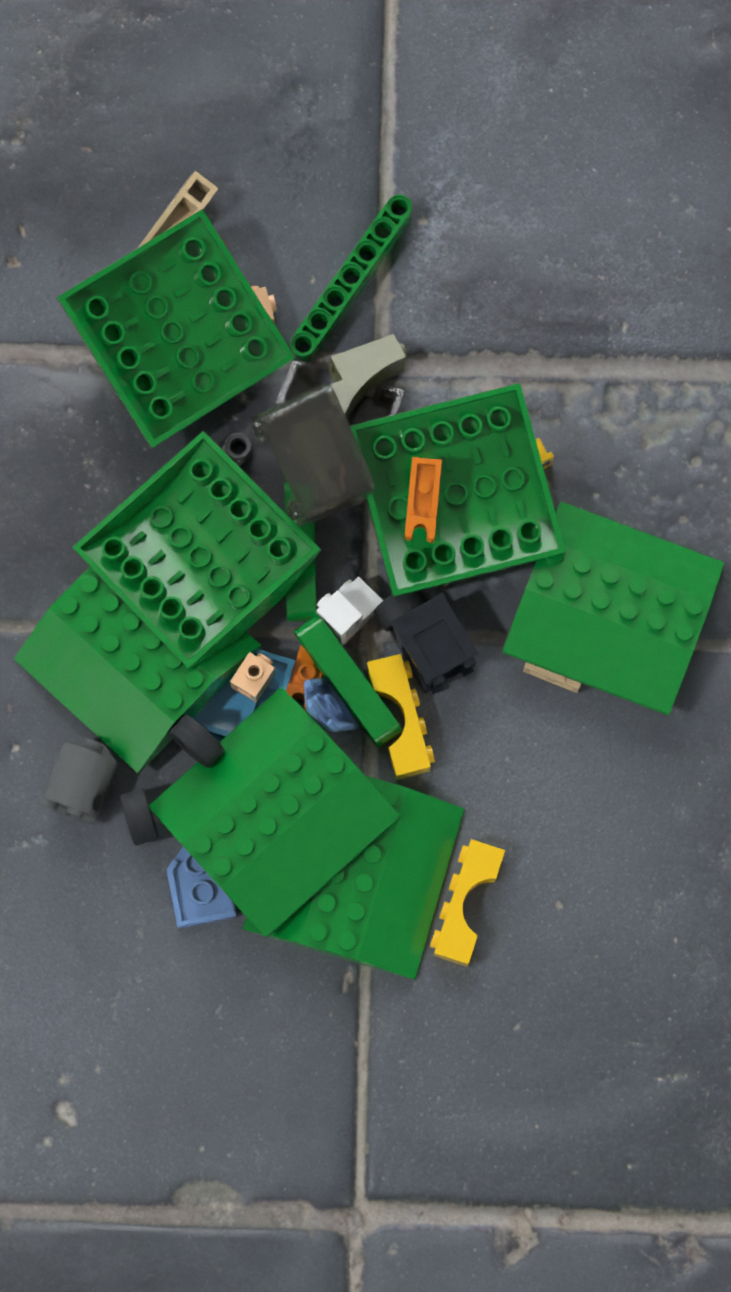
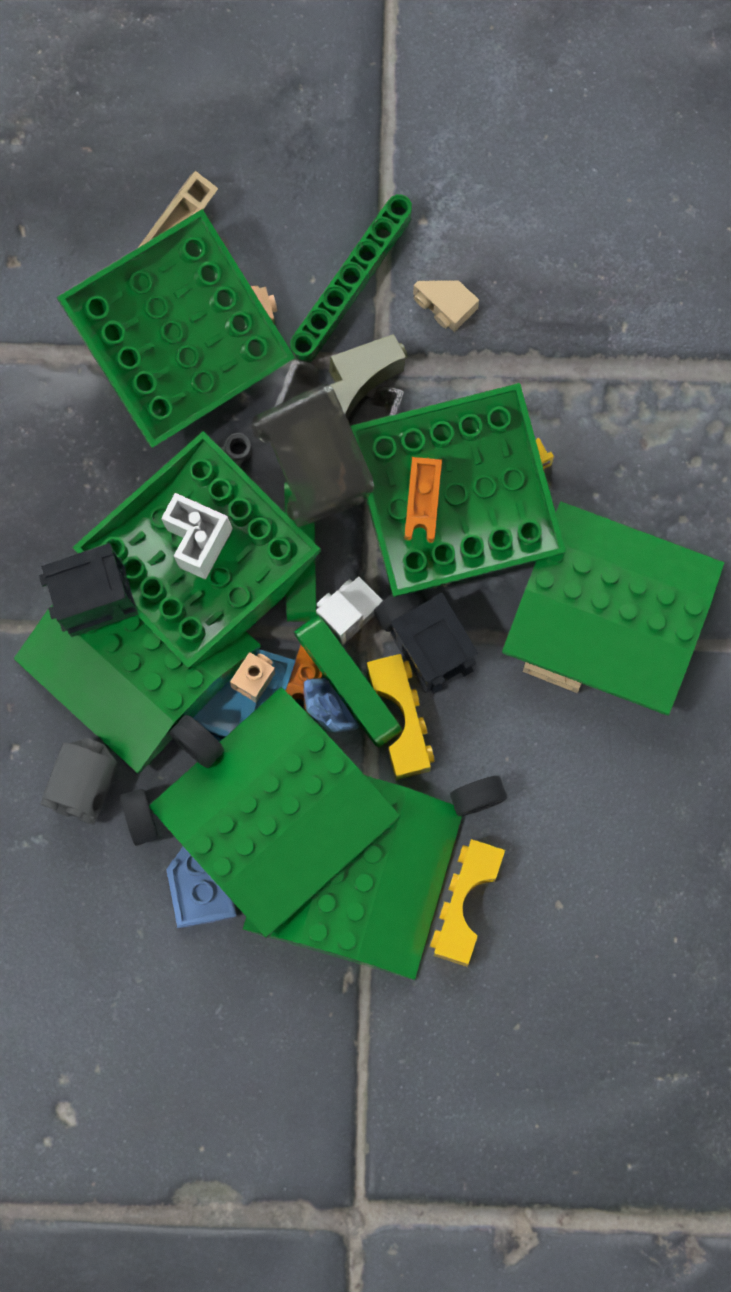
none -> black container [39,543,138,637]
none -> white brick [161,493,233,580]
none -> tan slope [413,281,479,332]
none -> black tyre [450,776,507,816]

